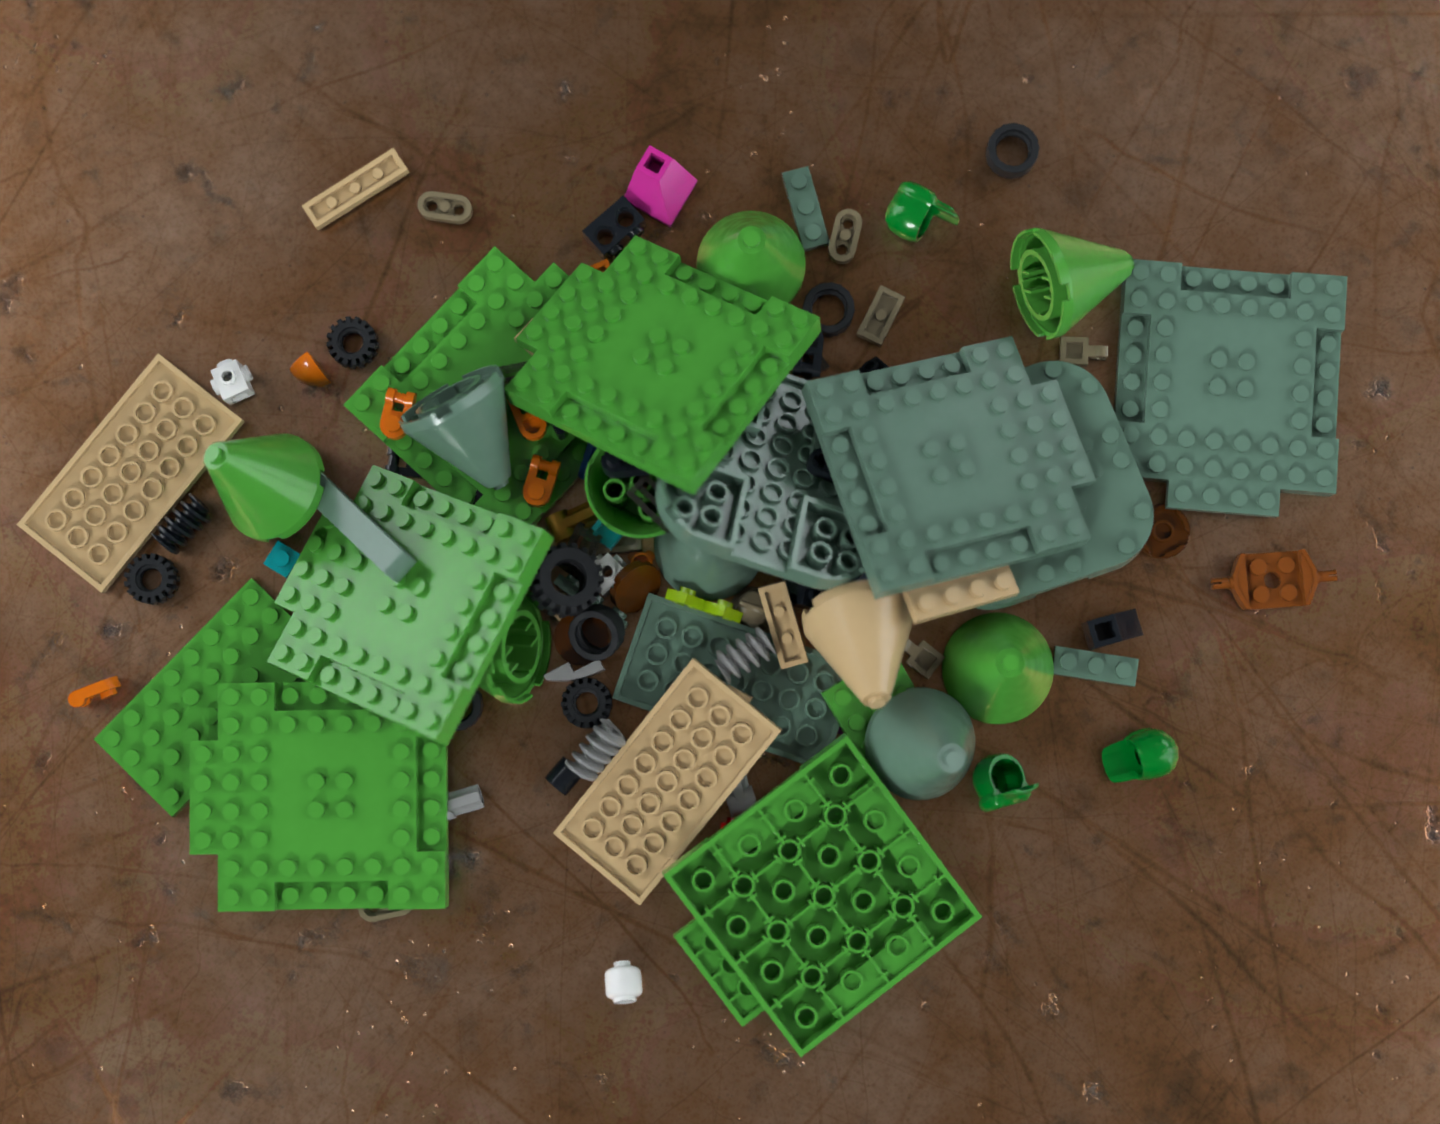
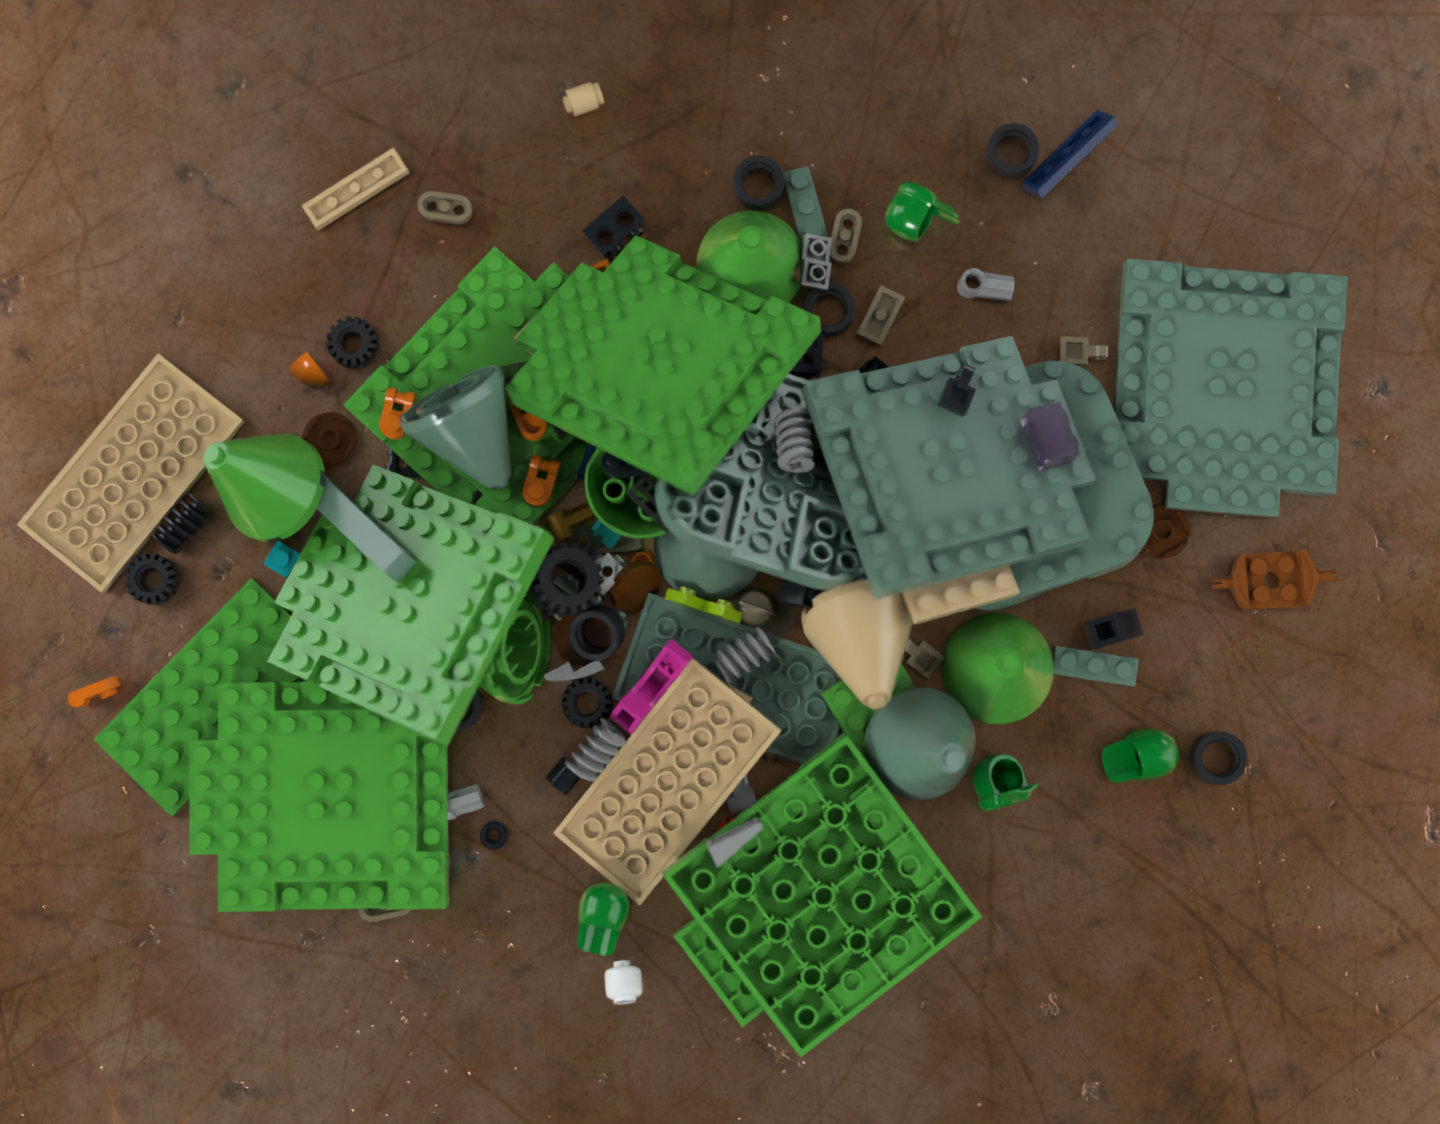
white brick [210,359,255,405] -> none
dark pink slope [624,145,698,227] -> none
tan plate [758,580,809,669] -> none
bright green cone [1010,227,1134,340] -> none
none -> reddish brown tile [302,412,358,467]
none -> black plate [480,821,508,850]
none -> tan brick [562,82,604,117]
none -> green piece [577,882,630,956]
none -> dark pink arch [610,639,693,734]
none -> light grey slope [706,818,763,867]
none -> black tyre [733,156,784,211]
none -> light grey piece [775,408,814,473]
none -> light grey slope [800,233,832,291]
none -> black plate [937,363,976,417]
none -> light grey piece [957,268,1015,302]
none -> clear purple piece [1020,401,1081,471]
none -> dark blue plate [1021,110,1118,198]
none -> black tyre [1190,731,1248,785]

